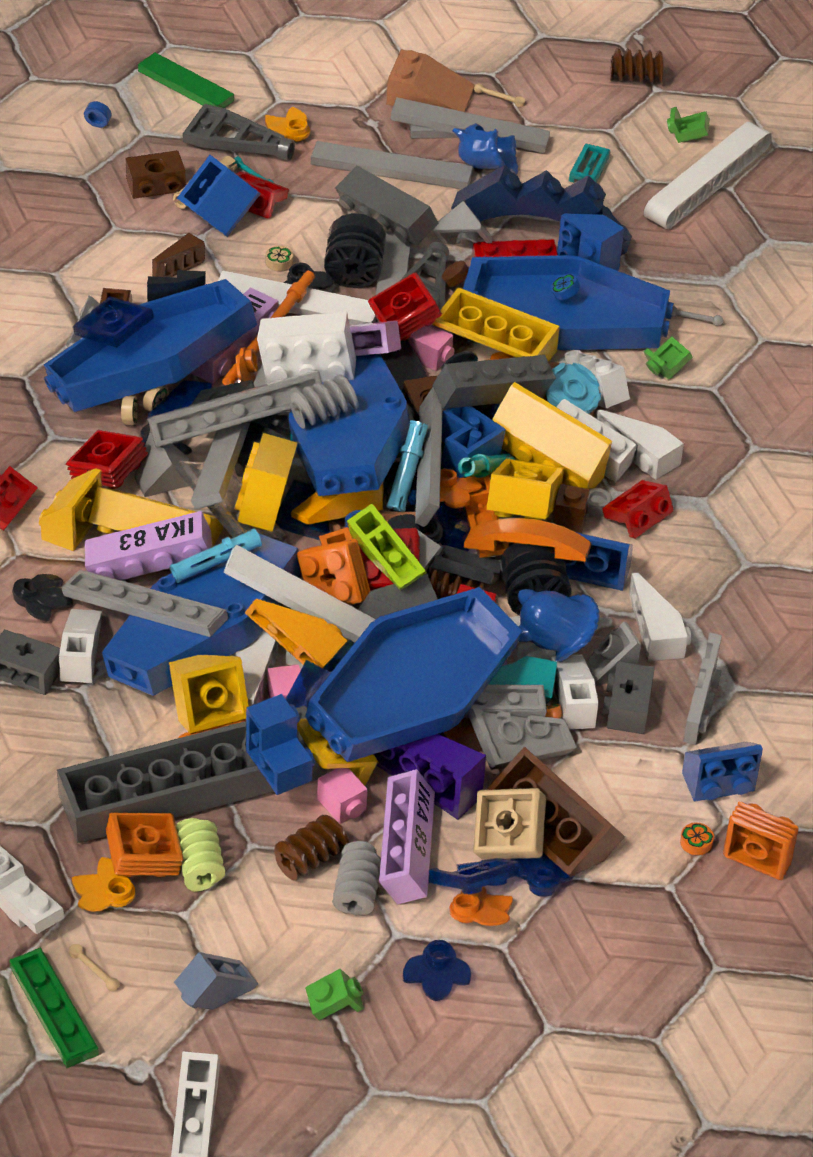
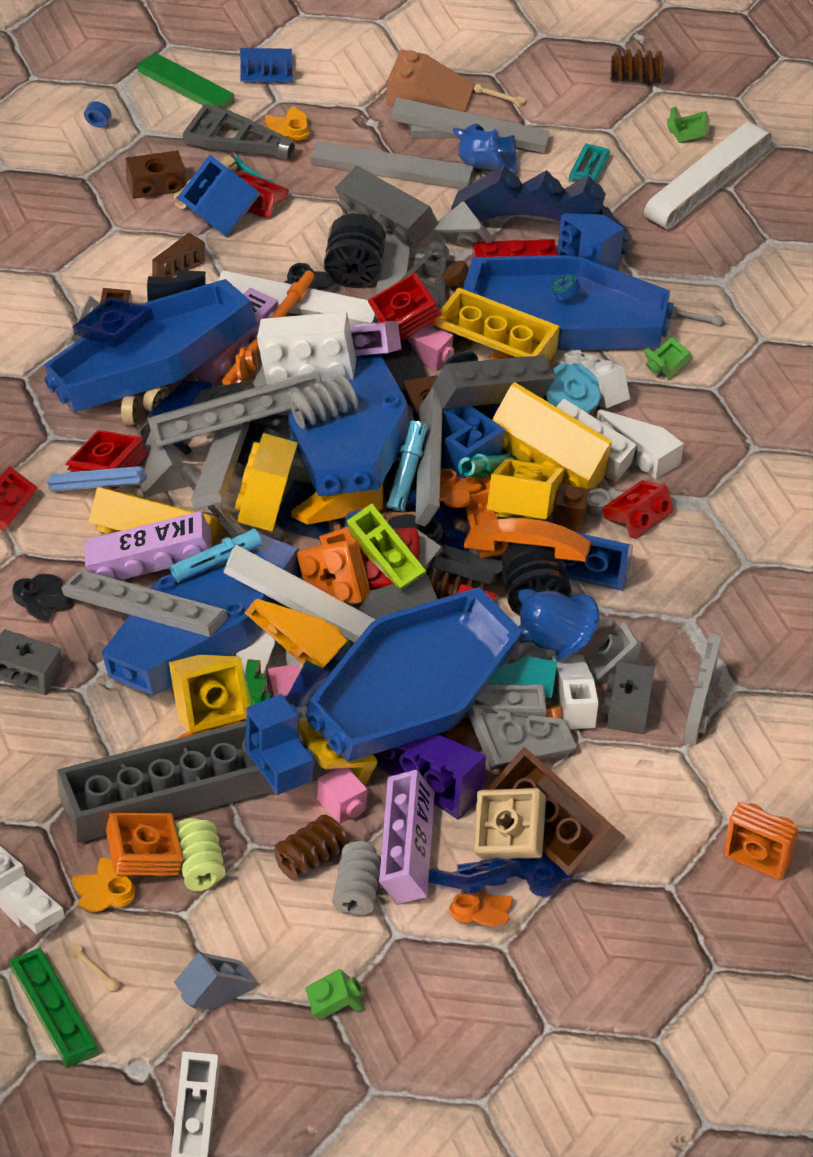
yellow slope [39,468,102,551] -> none
white slope [59,609,102,683] -> none
tan tile [265,246,293,271] -> none
clear blue plate [402,940,471,1001] -> none
white slope [629,573,691,661] -> none
orange tile [680,823,714,855] -> none
blue slope [682,741,763,802] -> none
none -> medium blue axle [47,466,147,492]
none -> blue hinge [240,48,293,83]
none -> green slope [245,659,273,707]

